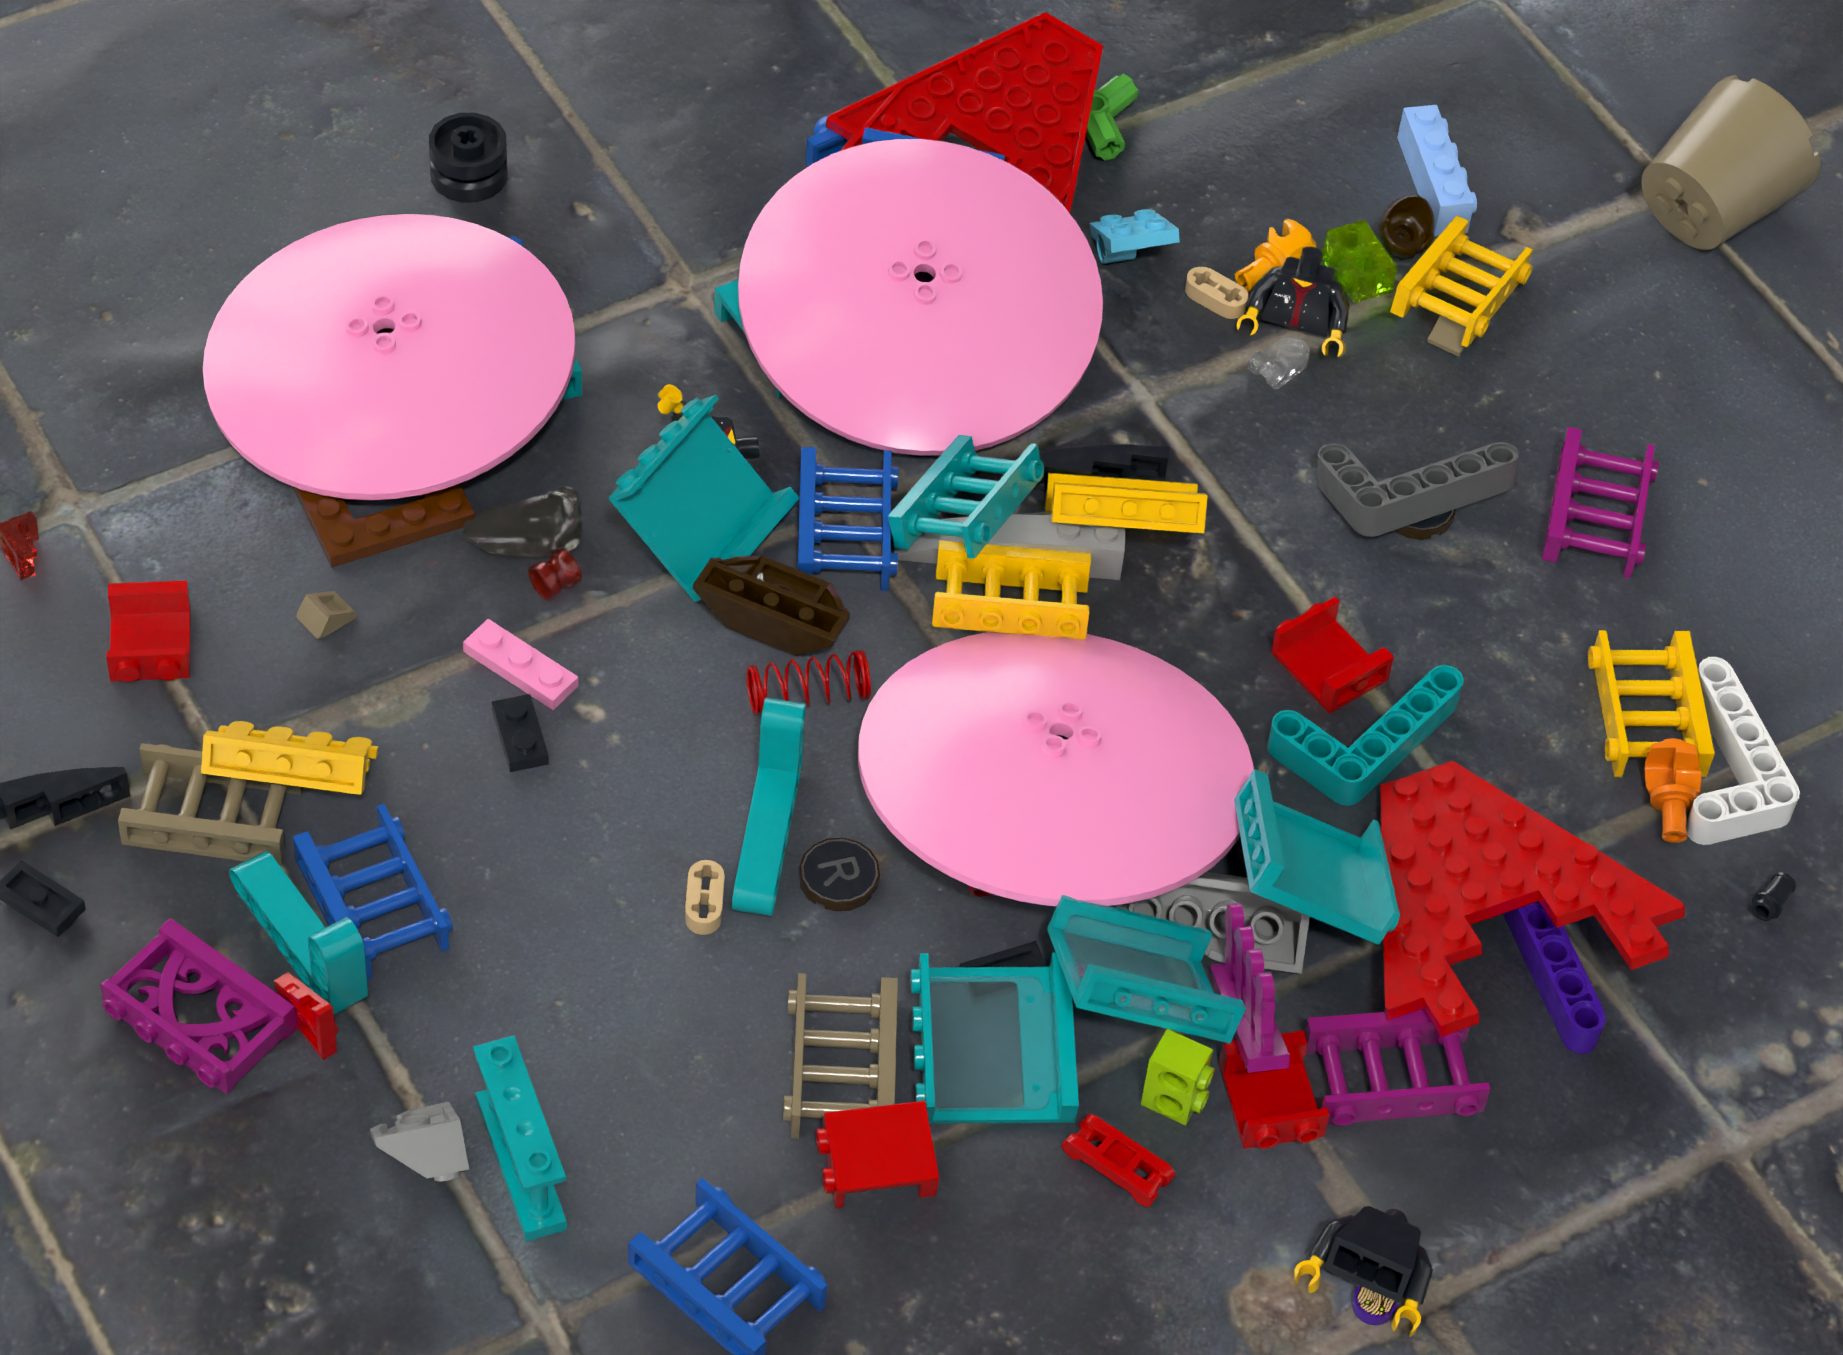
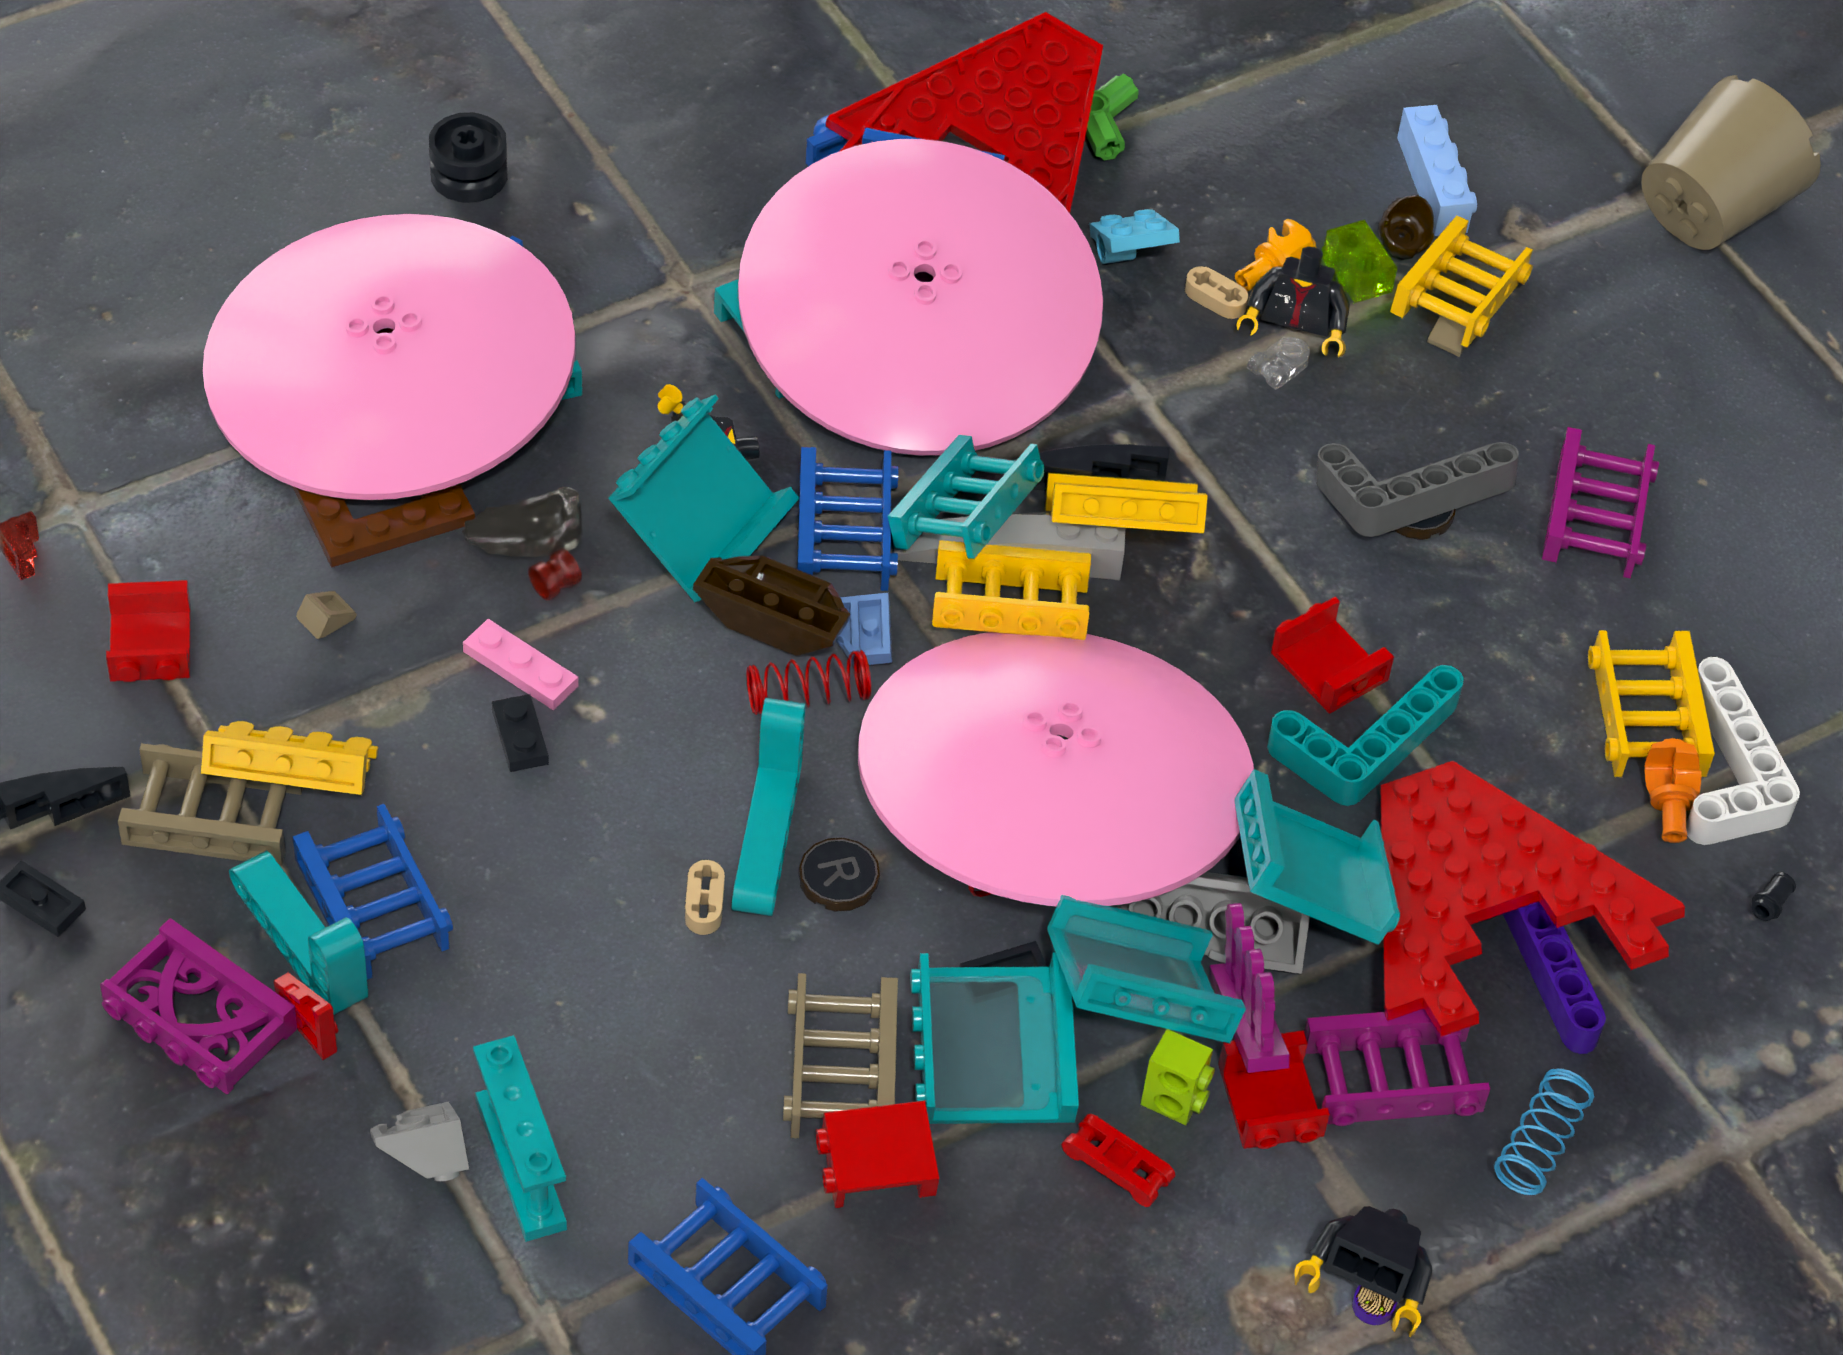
none -> medium blue wing [836,593,892,666]
none -> dark azure piece [1494,1069,1594,1195]

